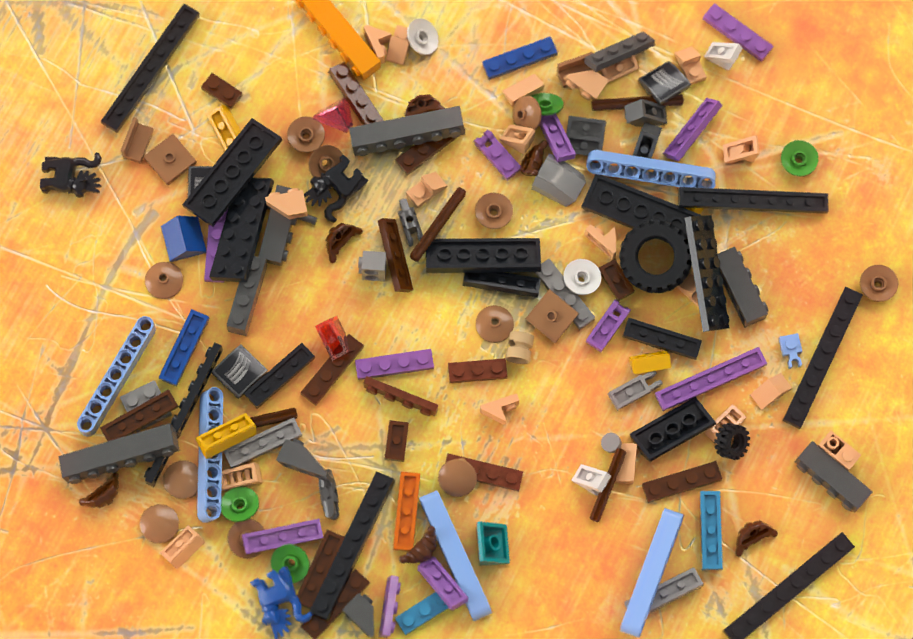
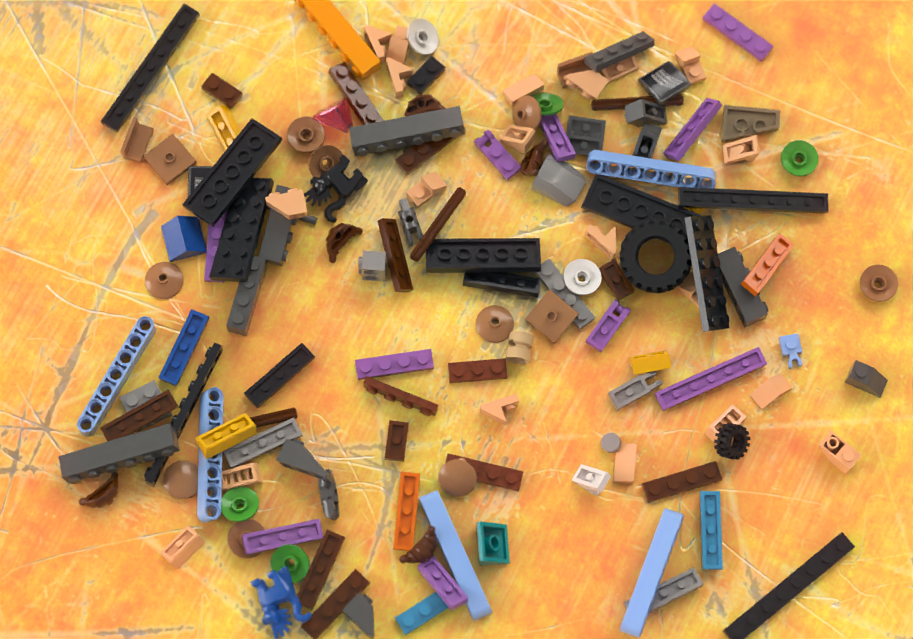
black animal [40,152,102,198] -> none
medium nougat dish [140,504,179,543] -> none
slope [211,344,268,399] -> none
reddish brown plate [301,334,364,406] -> none
black plate [309,472,395,621] -> none
clear red slope [315,316,350,361] -> none
medium lavender plate [378,576,401,638] -> none
medium nougat dish [475,193,513,229] -> none
blue plate [482,36,558,80] -> none
reddish brown axle [590,448,626,522] -> none
black plate [623,318,702,360] -> none
black slope [630,397,716,462] -> none
white slope [704,42,743,70] -> none
reddish brown piece [735,521,778,557] -> none
black plate [783,286,863,429] -> none
dark grey brick [795,441,872,513] -> none
none -> light nougat slope [386,58,413,99]
none -> black plate [407,56,445,95]
none -> dark tan wing [721,105,780,143]
none -> orange plate [741,233,794,296]
none -> dark grey slope [845,360,888,398]

